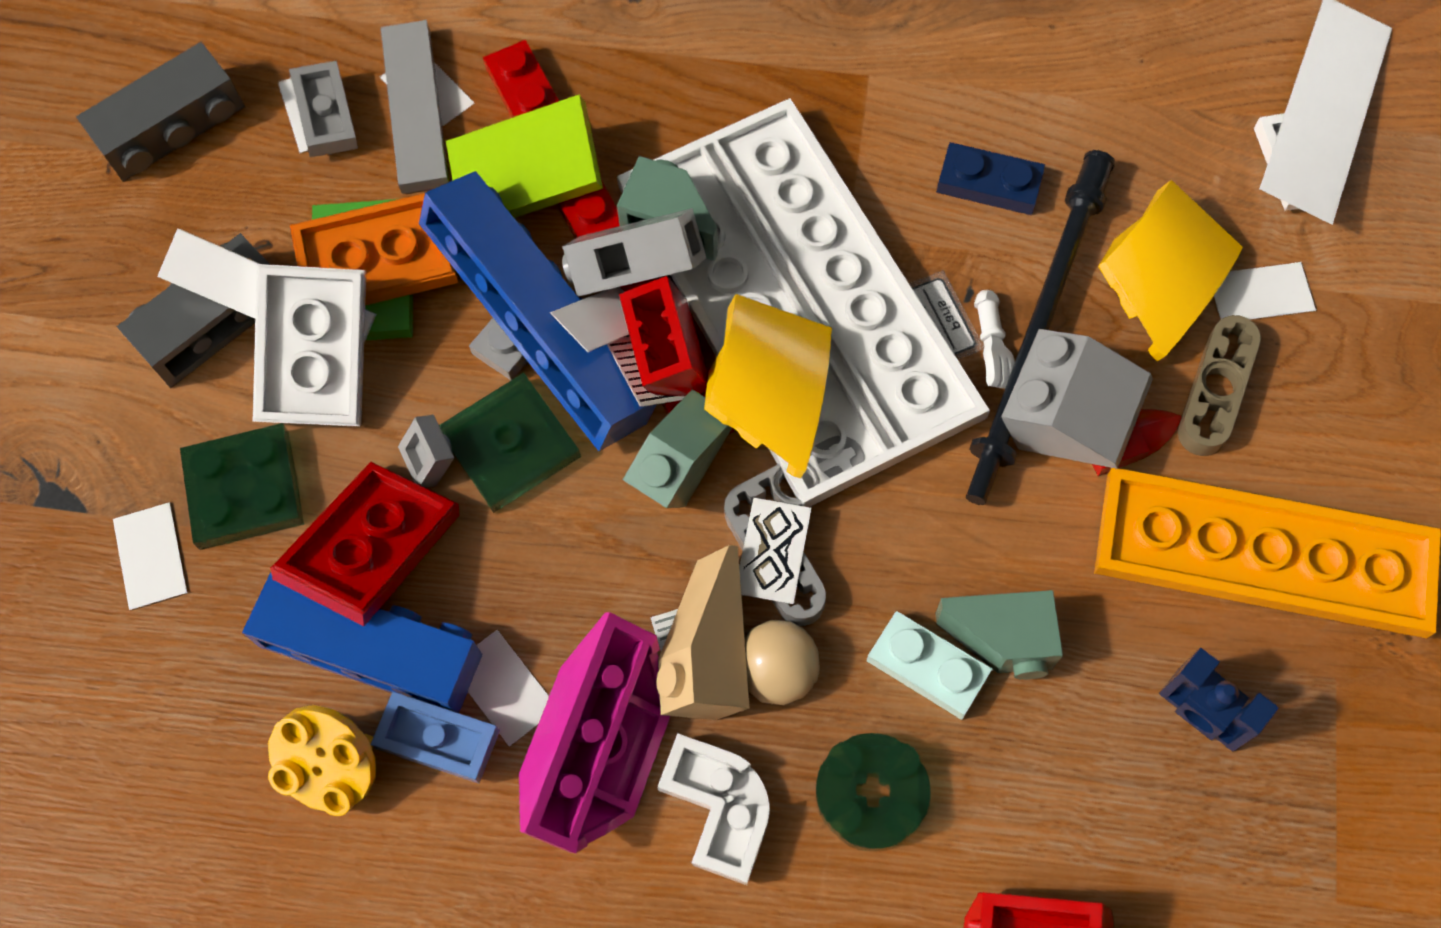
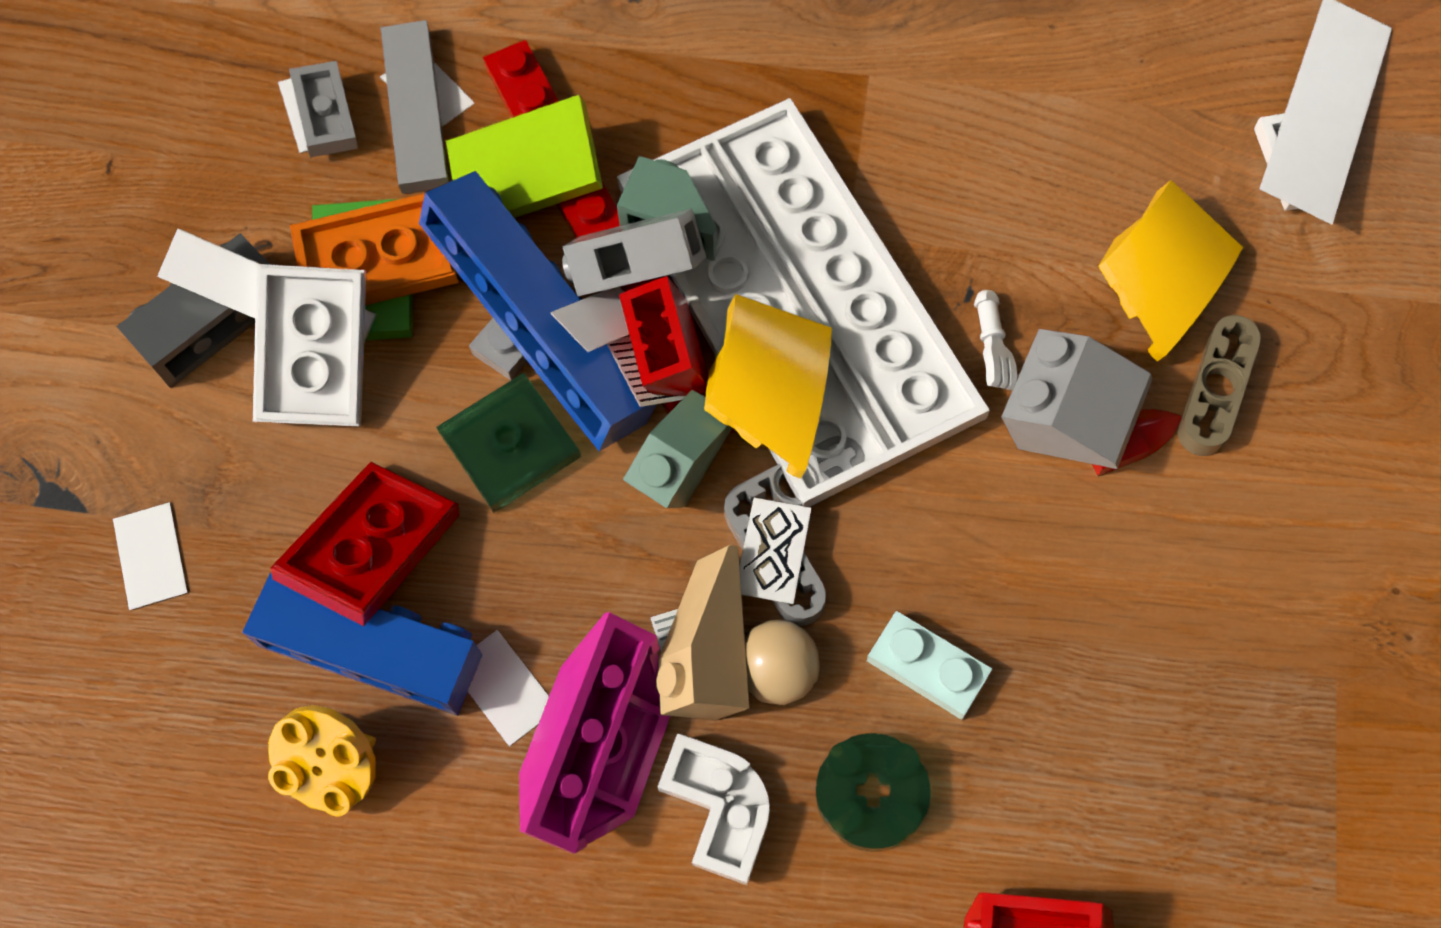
dark grey brick [76,42,245,182] -> none
clear green plate [180,423,304,550] -> none
medium blue plate [370,692,500,784] -> none
light grey plate [398,414,454,488] -> none
clear sticker [909,270,984,360] -> none
sand green slope [935,590,1063,680] -> none
dark blue plate [936,142,1045,215] -> none
black bar [966,150,1115,505] -> none
light orange plate [1094,468,1441,639] -> none
dark blue brick [1159,647,1279,752] -> none
white sticker [1214,262,1316,320] -> none

